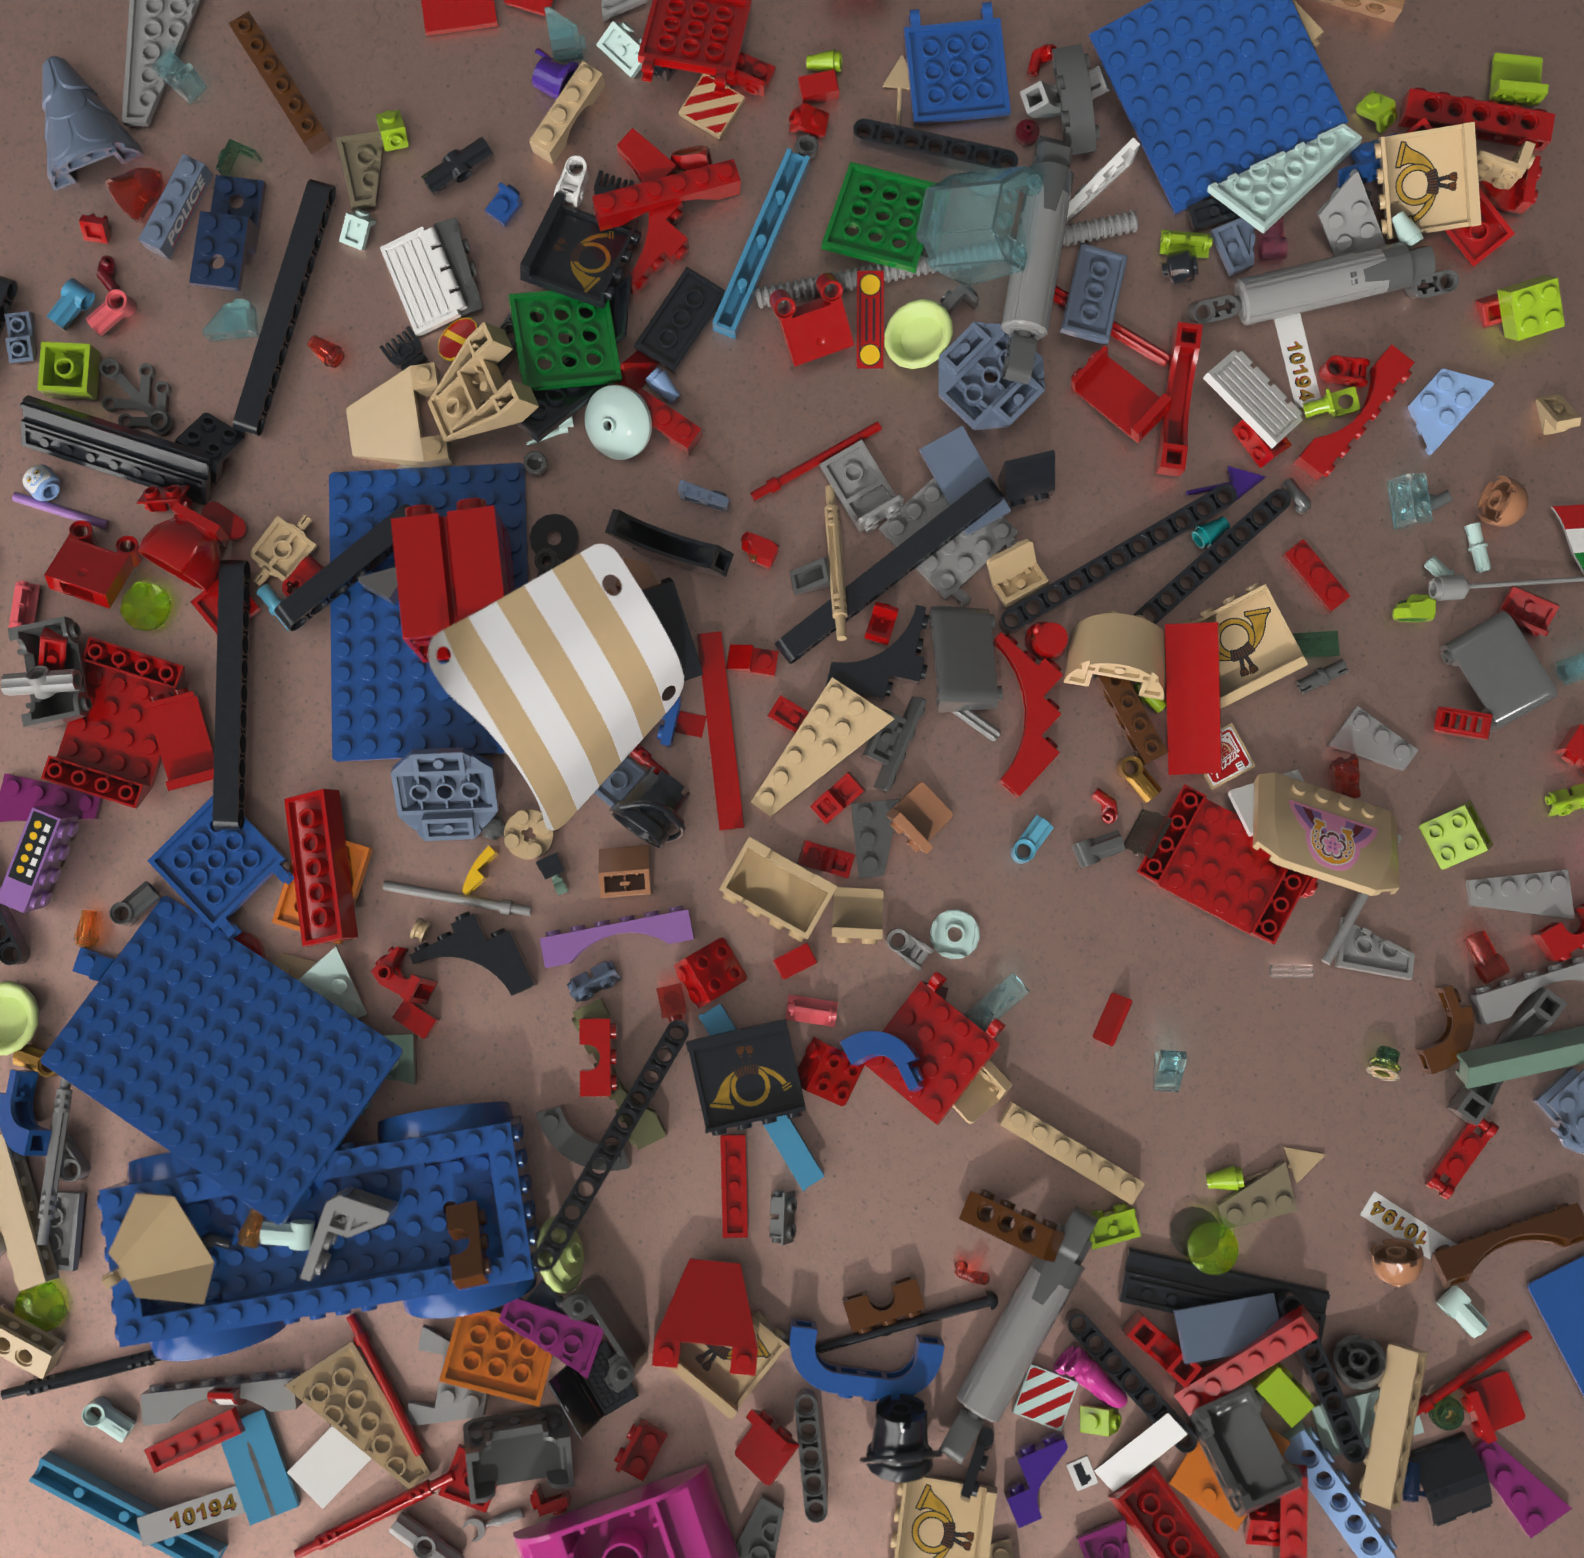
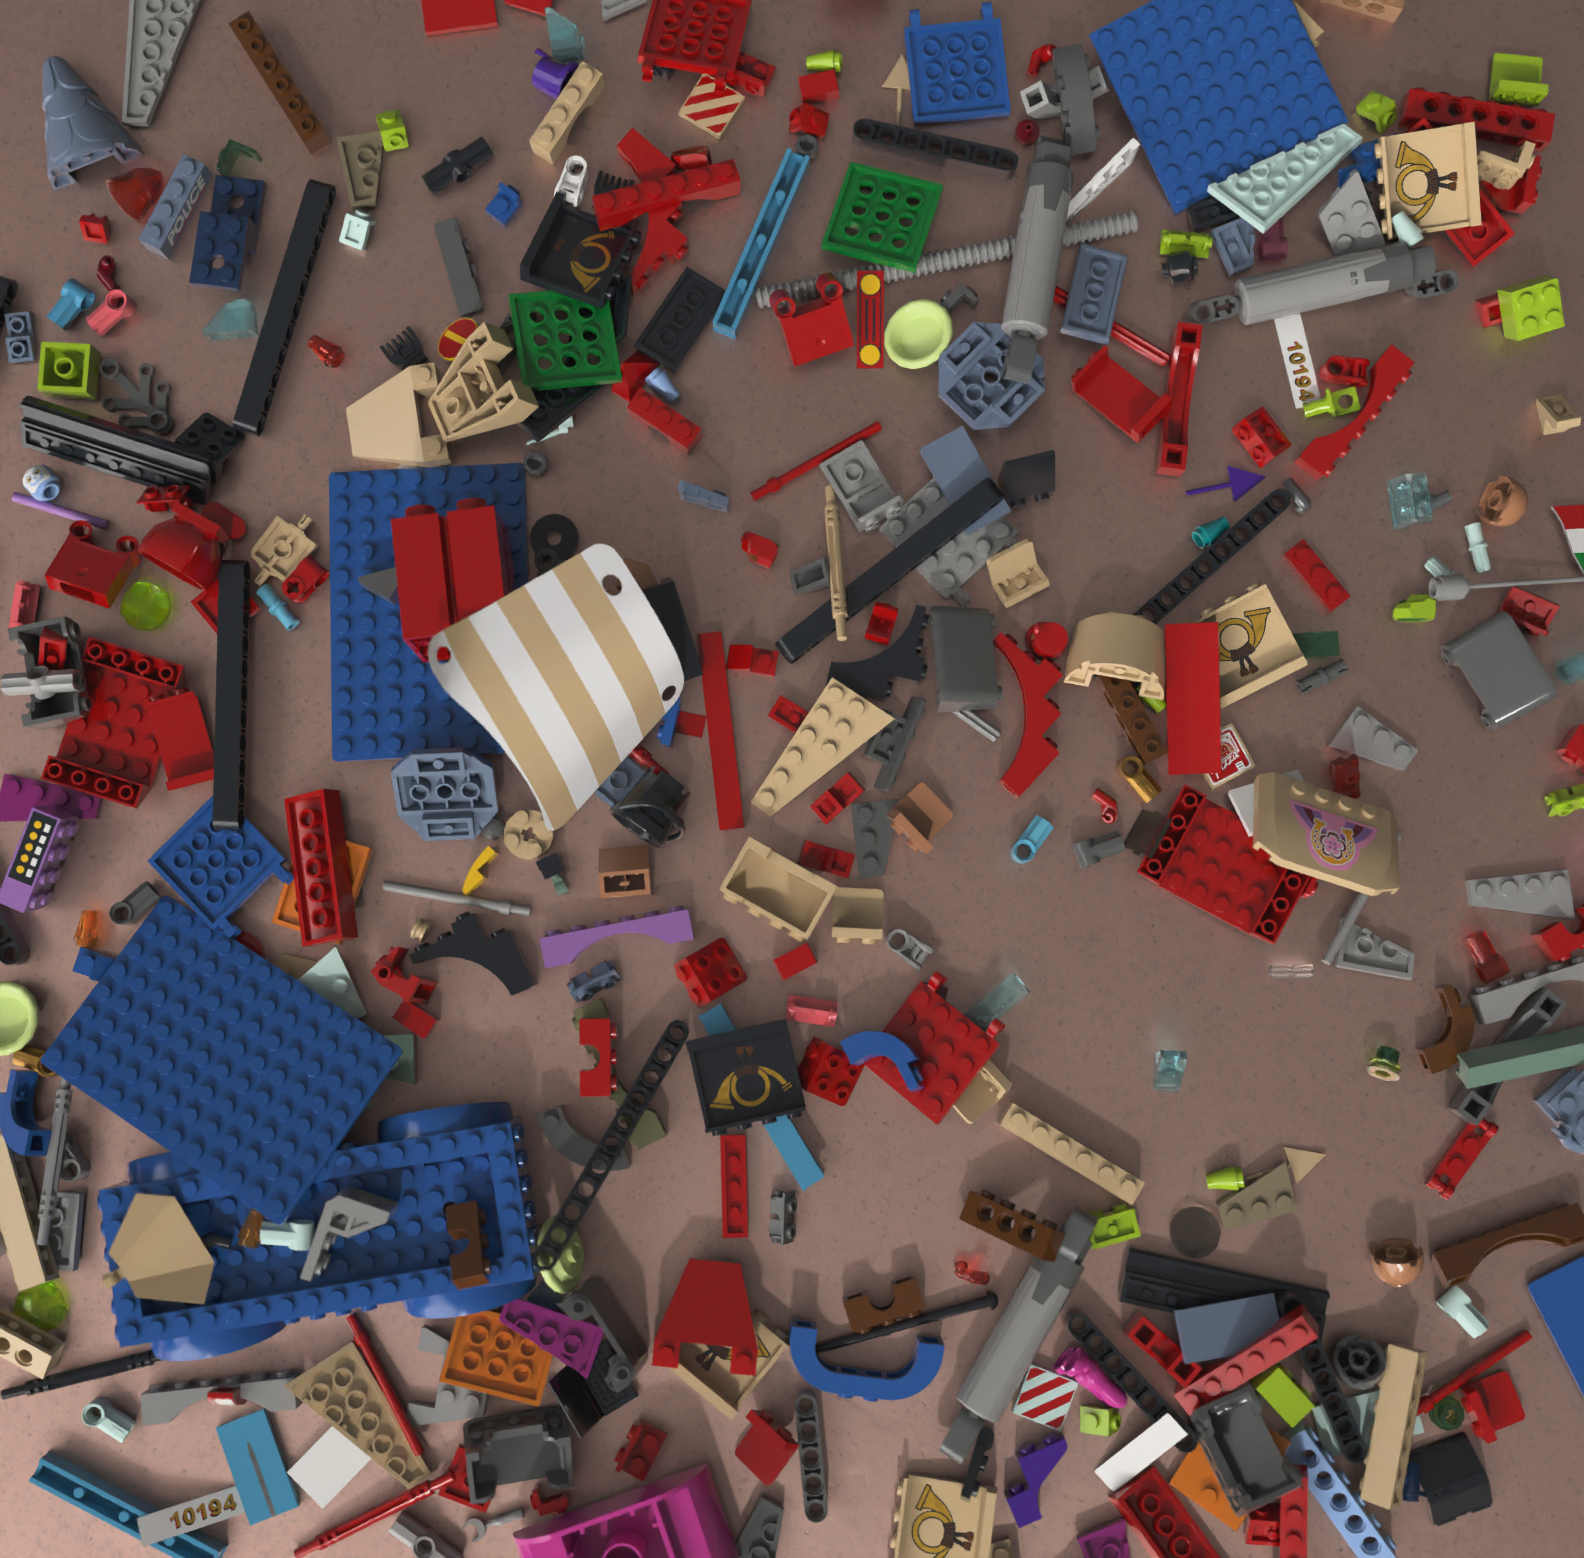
red plate [144,1406,246,1473] -> none
clear light blue slope [152,49,207,105] -> none
black beam [274,504,410,631] -> none
white hinge [380,226,467,337] -> none
light aqua dish [585,385,652,460] -> none
light aqua bracket [596,21,643,78] -> none
black arch [605,509,734,577] -> none
clear red bracket [656,983,688,1022] -> none
black piece [860,1394,943,1483] -> none
clear light blue windscreen [916,166,1044,286] -> none
light aqua tile [930,909,980,959] -> none
black beam [999,484,1237,634] -> none
white sticker [1066,1456,1098,1492] -> none
red slope [1093,993,1133,1046] -> none
clear neon green dish [1187,1222,1239,1275] -> none
white hinge [1203,350,1303,448] -> none
white sticker [1360,1191,1457,1260] -> none
light blue wing [1407,368,1494,455] -> none
lime bracket [1419,800,1494,870] -> none
red slope [1434,706,1493,740] -> none
magenta wing [1472,1439,1572,1539] -> none

